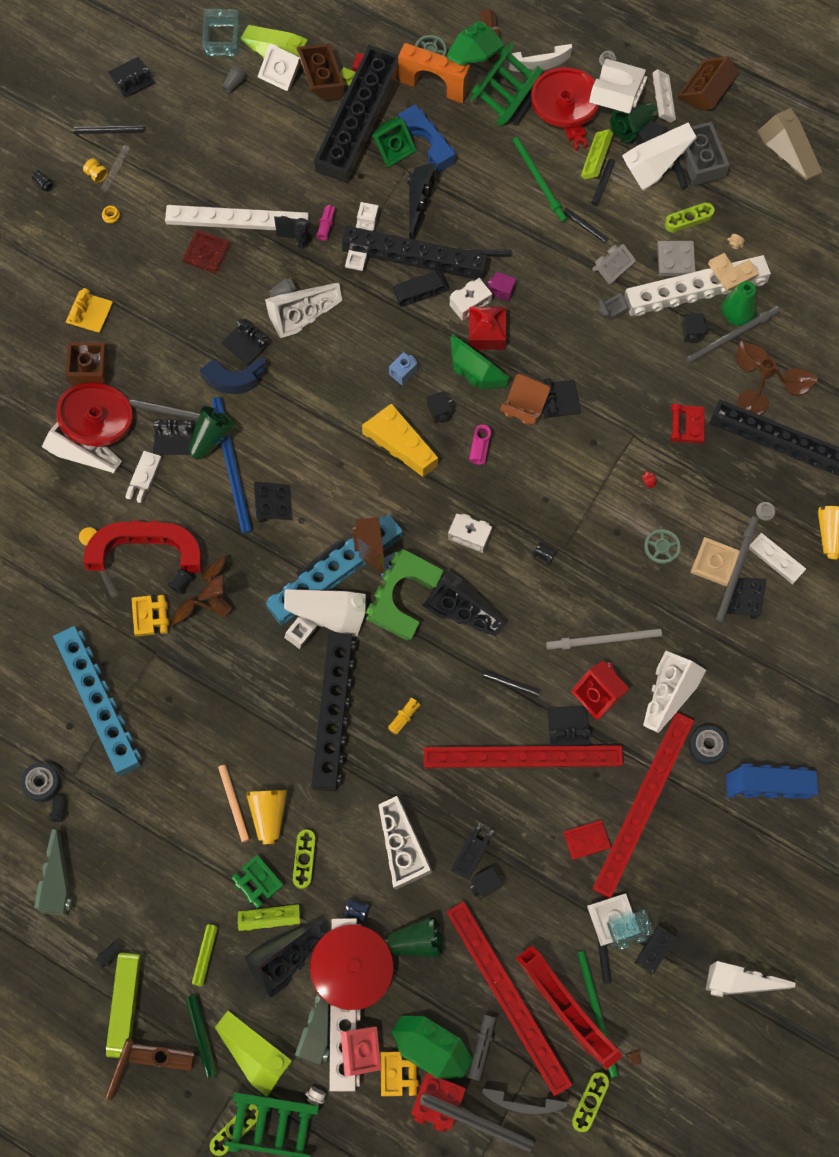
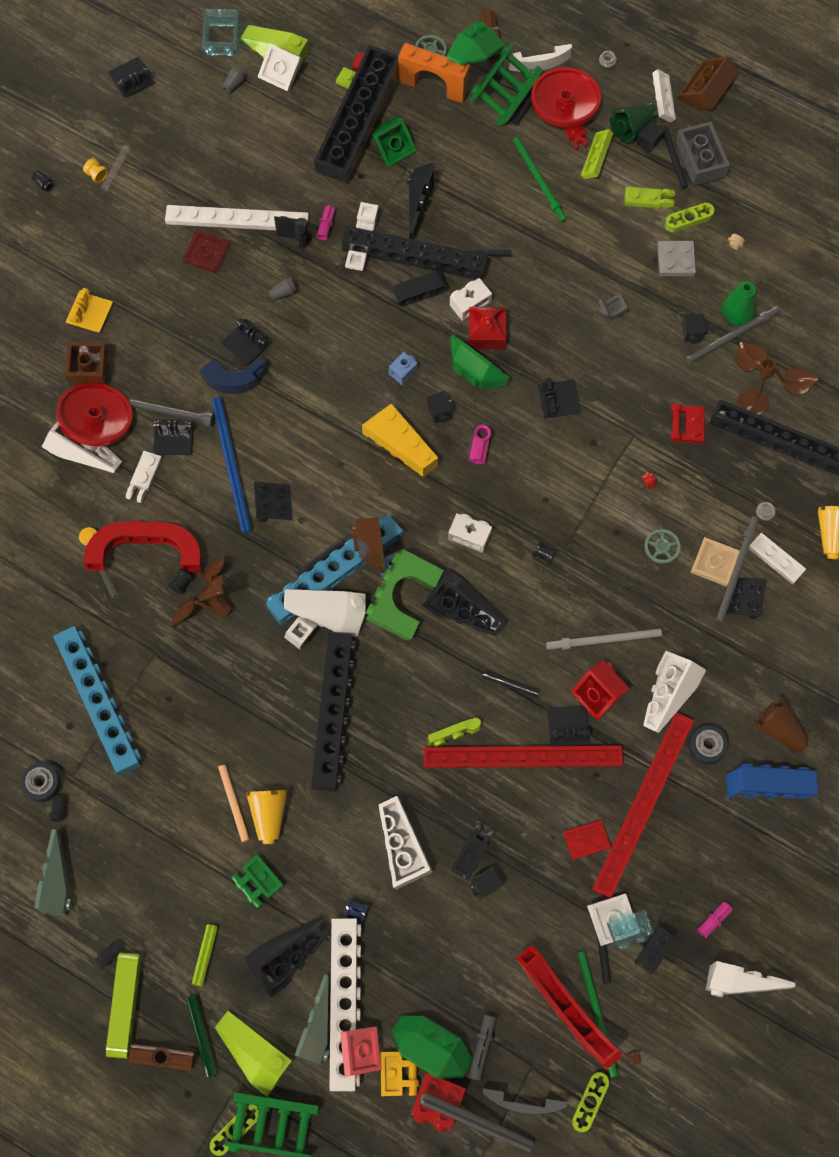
black bar [73,125,144,134] -> none
yellow plate [102,206,120,223] -> none
reddish brown bar [105,1038,134,1100] -> none
yellow plate [132,595,169,637] -> none
dark green cone [188,406,235,460] -> none
lime plate [238,904,300,931] -> none
white wedge [265,283,342,338] -> none
lime beam [293,829,316,890] -> none
reddish brown slope [296,43,345,101] -> none
white plate [306,1087,326,1106] -> none
red dish [310,925,393,1011] -> none
dark green cone [385,916,443,958] -> none
yellow axle [388,698,421,734] -> none
blue arch [398,104,456,174] -> none
red plate [446,901,572,1096] -> none
magenta brick [487,272,516,302] -> none
dark orange bracket [500,373,551,425] -> none
black bar [563,208,609,243] -> none
white arch [589,59,647,113] -> none
black bar [591,159,615,206] -> none
light grey bracket [592,244,636,284] -> none
white wedge [622,123,697,191] -> none
white brick [624,255,771,316] -> none
tan plate [708,253,759,292] -> none
dark tan wedge [757,108,822,181] -> none
none -> lime hinge [427,717,481,747]
none -> lime hinge [624,187,675,208]
none -> dark pink axle [697,902,733,939]
none -> reddish brown cone [754,697,809,752]

